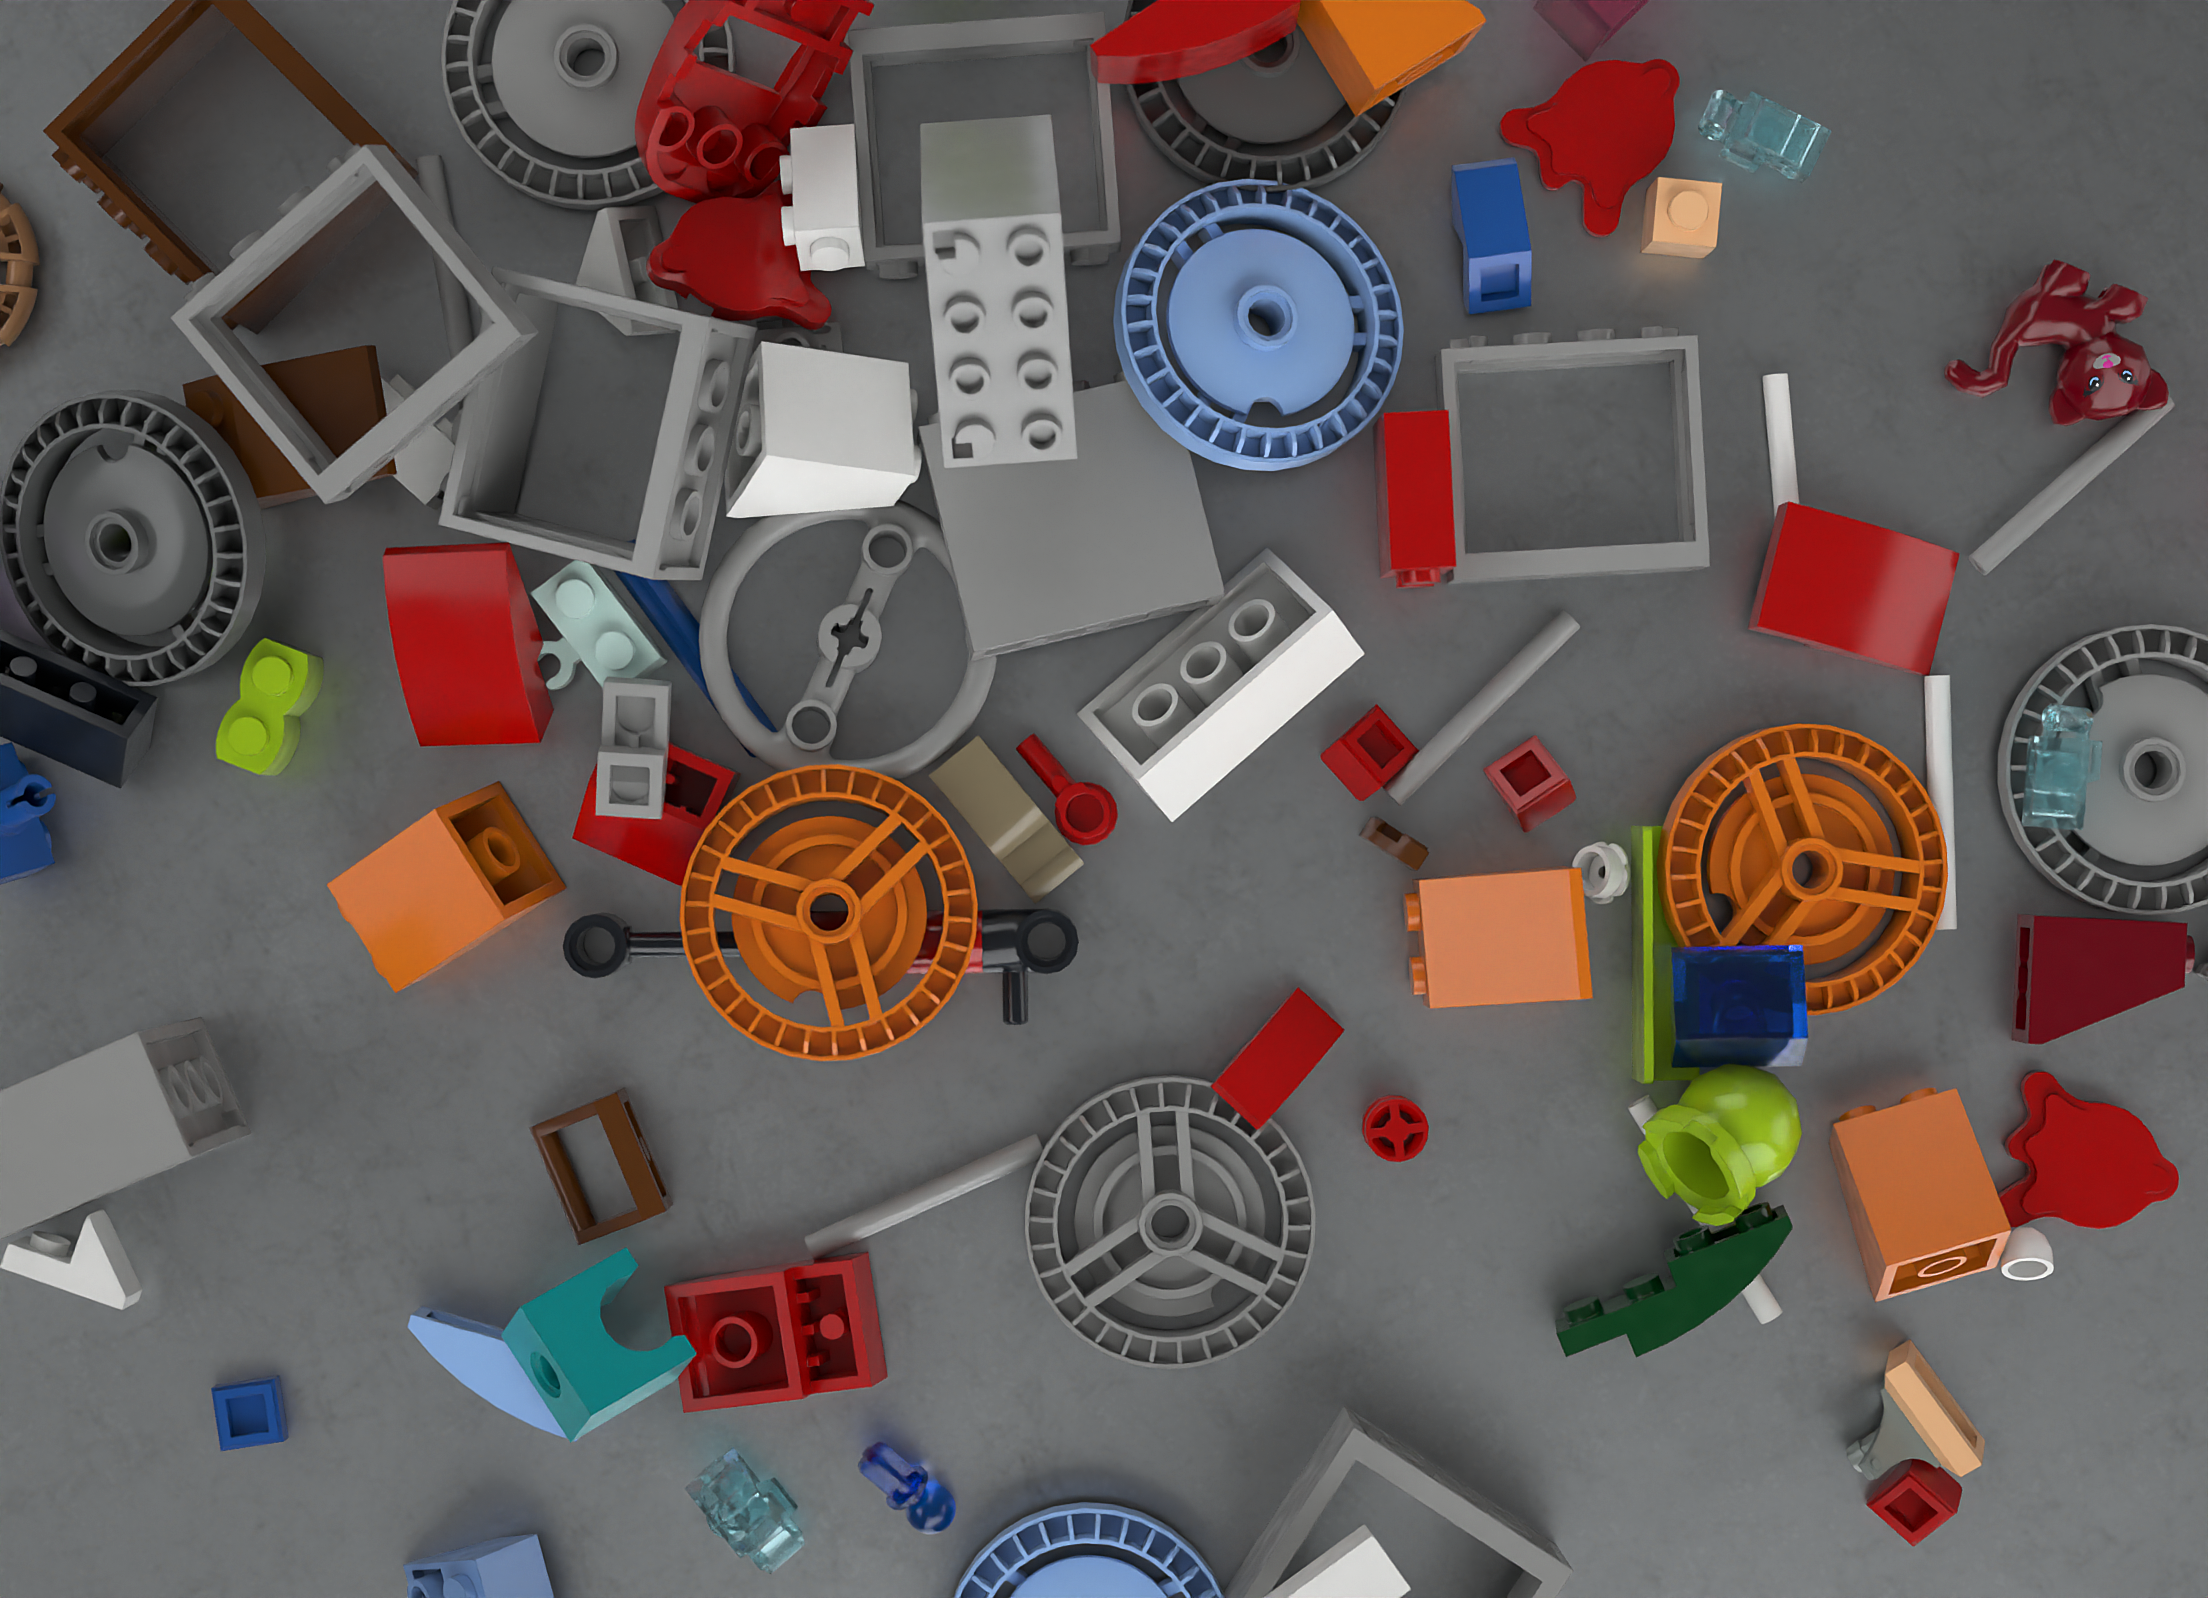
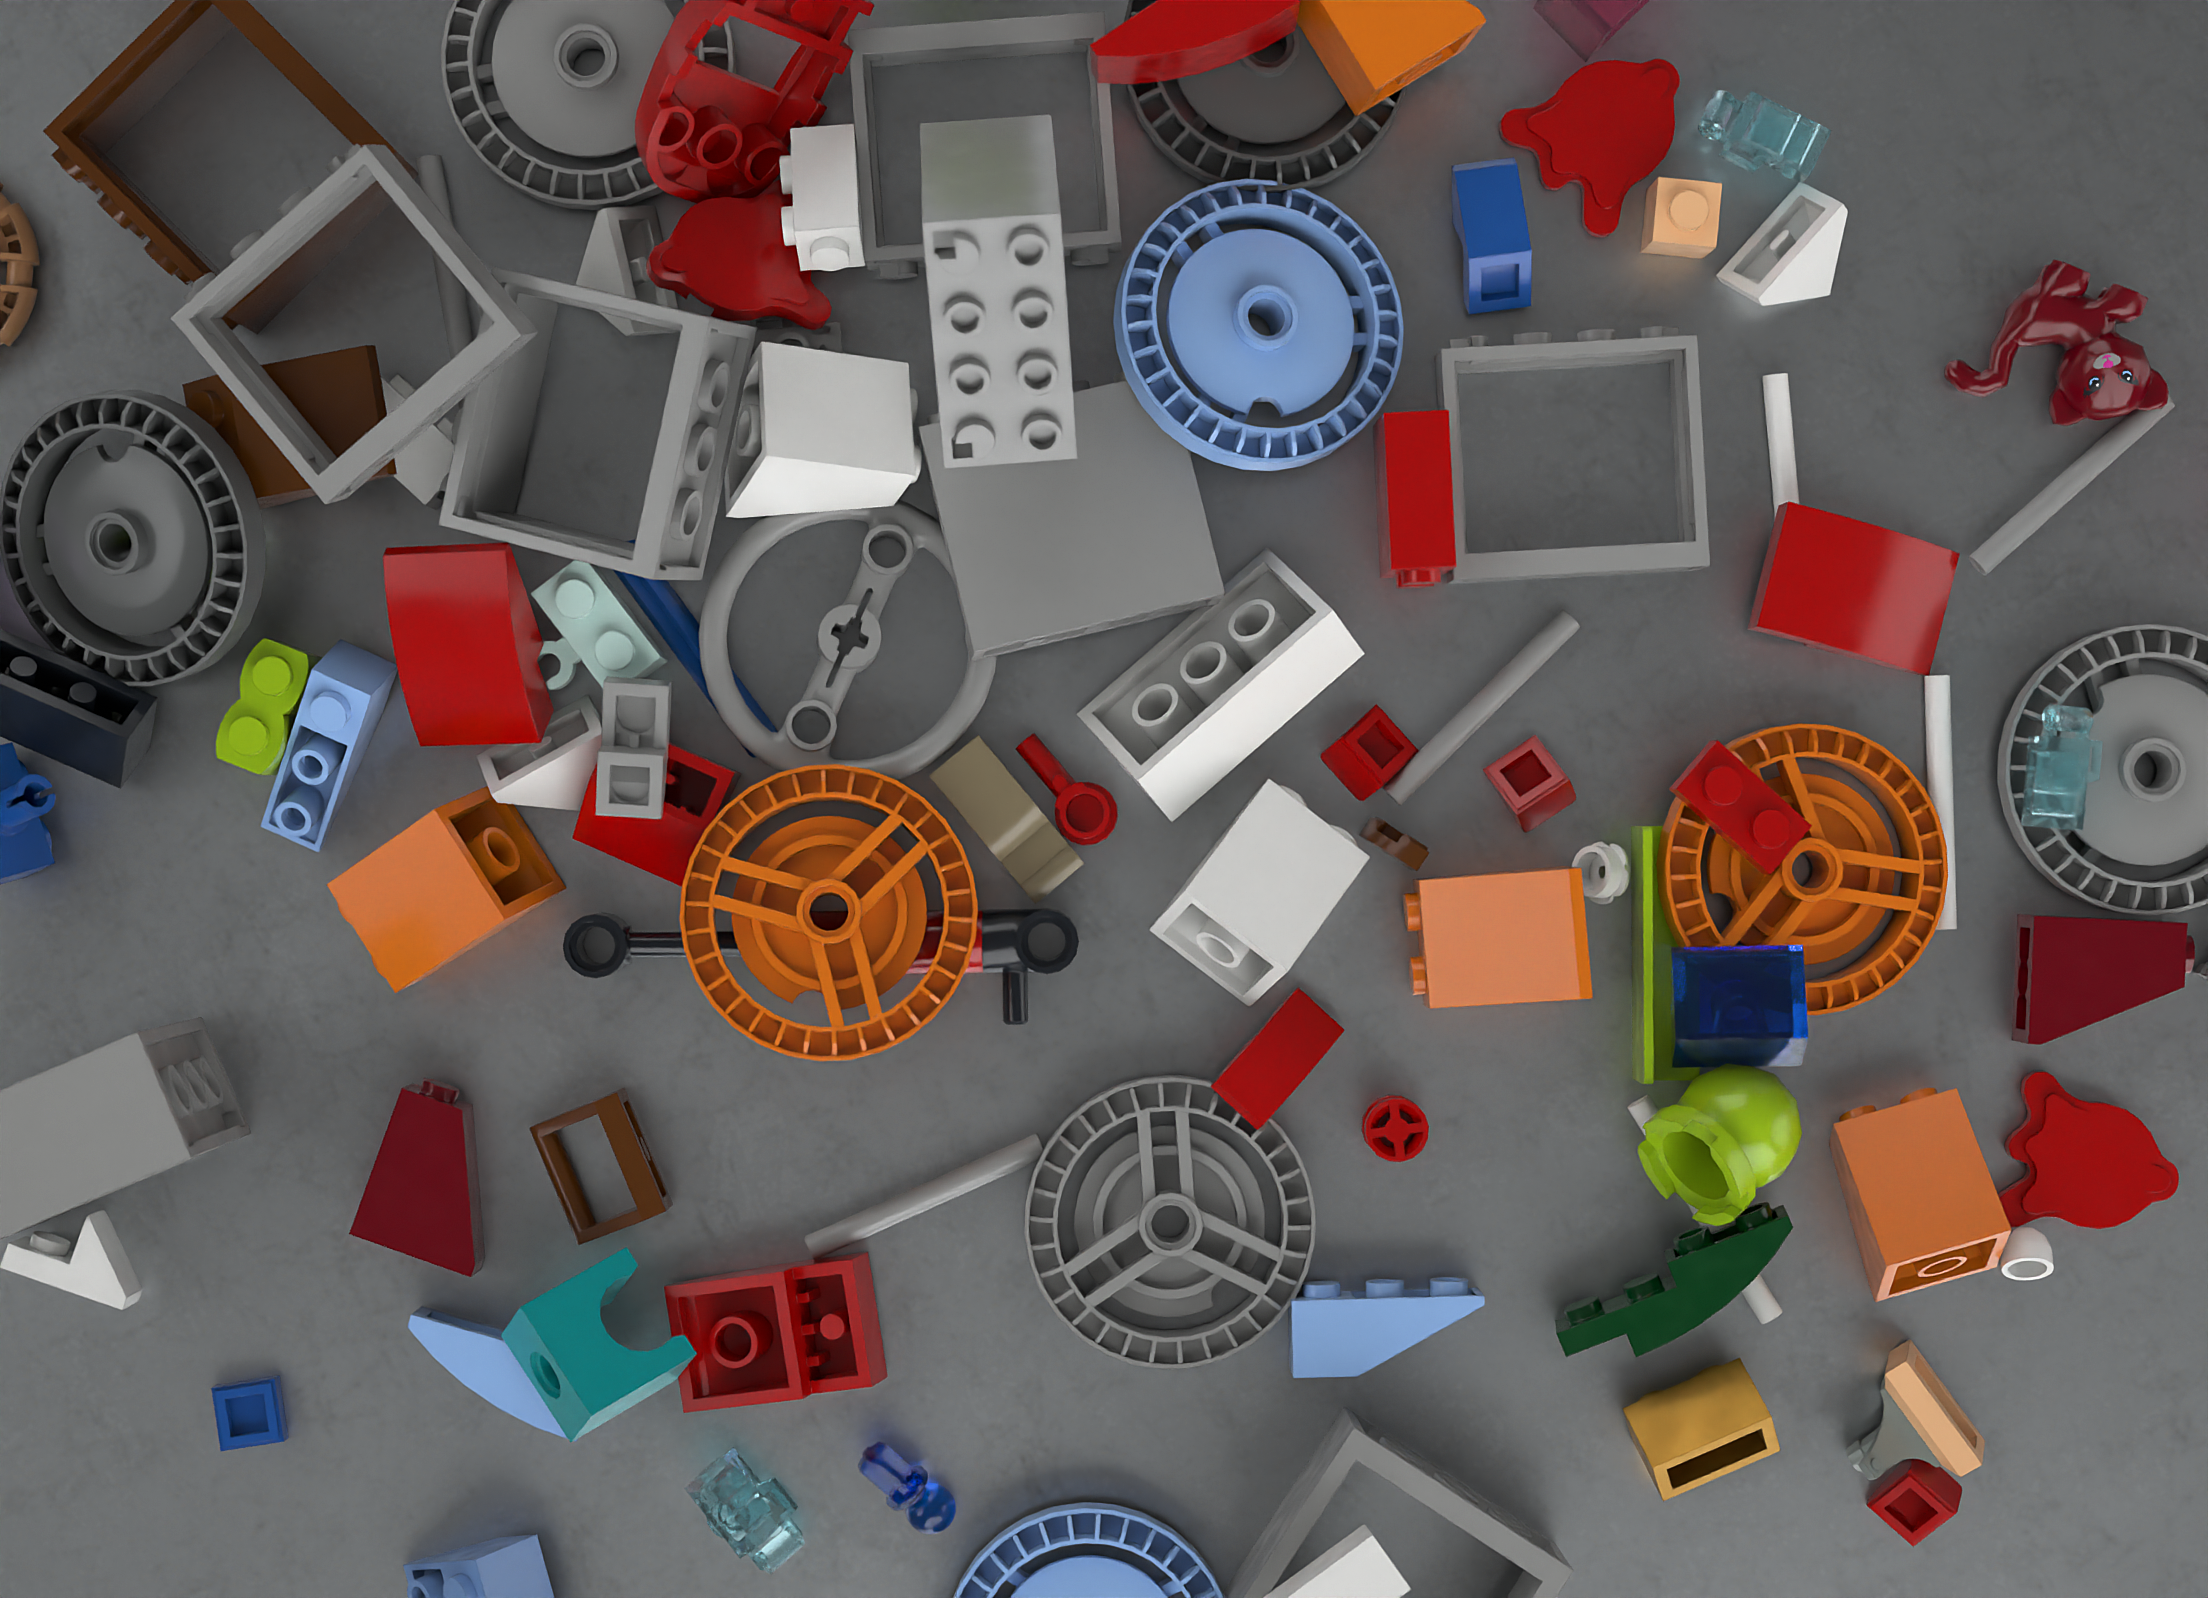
none -> light blue slope [261,639,398,852]
none -> dark red slope [349,1078,485,1277]
none -> white slope [476,694,602,811]
none -> white slope [1149,779,1370,1007]
none -> light blue slope [1288,1277,1485,1378]
none -> pearl gold brick [1622,1358,1781,1501]
none -> red plate [1669,740,1812,875]
none -> white slope [1716,181,1848,306]

